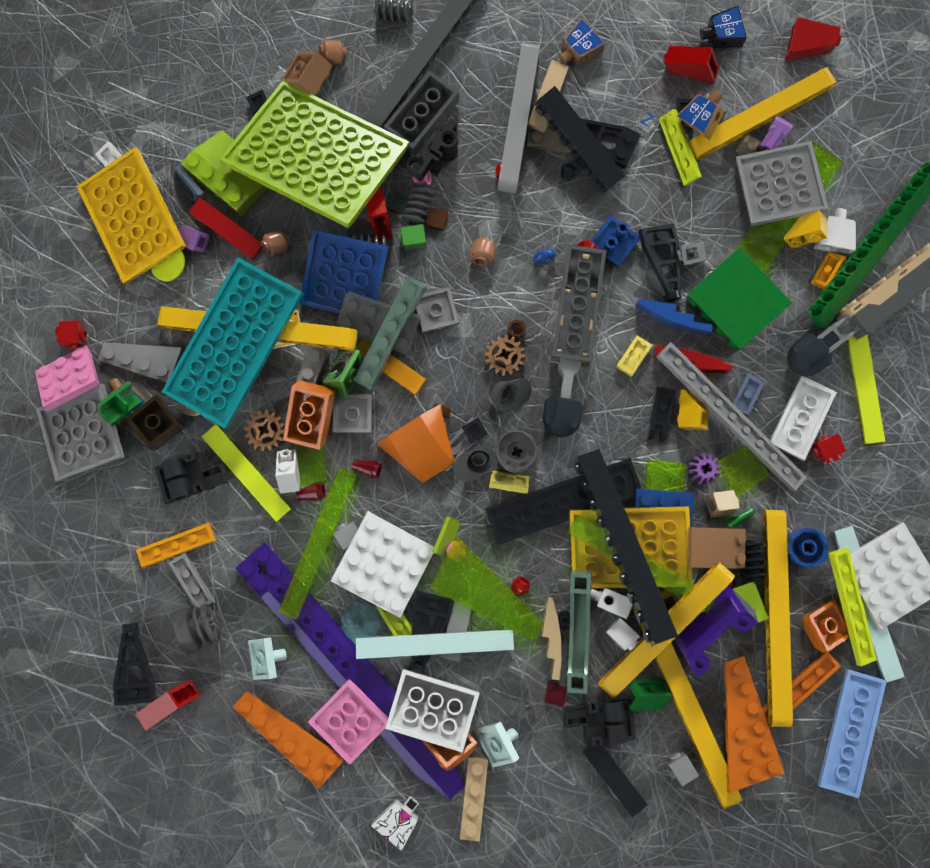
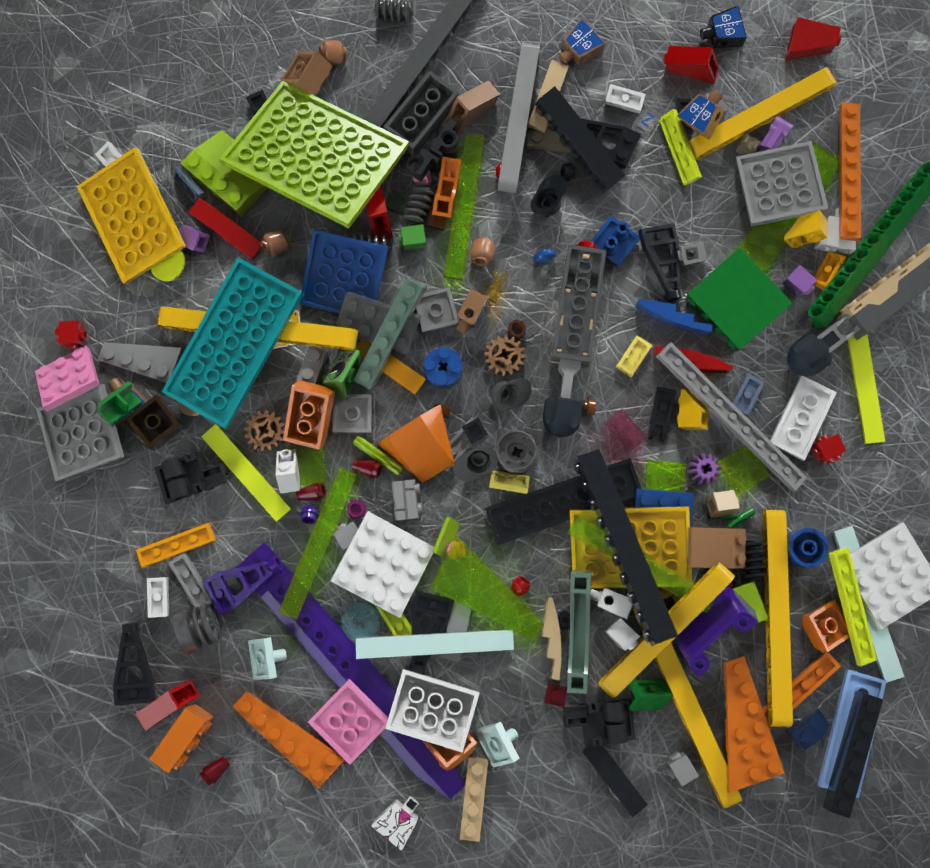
none -> white plate [147,577,169,618]
none -> orange brick [149,704,214,774]
none -> dark red cone [199,756,230,786]
none -> dark purple plate [202,556,283,616]
none -> dark purple plate [300,505,320,524]
none -> magenta plate [347,500,366,519]
none -> lime axle [353,436,403,475]
none -> light grey brick [392,479,423,521]
none -> blue brick [424,347,462,389]
none -> orange arch [432,157,462,218]
none -> clear neon green plate [443,133,484,280]
none -> medium nougat slope [446,81,500,134]
none -> medium nougat torso [456,289,490,335]
none -> clear yellow plate [487,267,508,304]
none -> black piece [531,175,566,218]
none -> dark orange plate [583,397,596,416]
none -> white plate [605,84,646,114]
none -> clear pink brick [605,409,648,452]
none -> medium lavender brick [782,265,817,298]
none -> dark blue slope [785,709,830,751]
none -> black brick [823,691,883,818]
none -> orange plate [839,102,861,241]

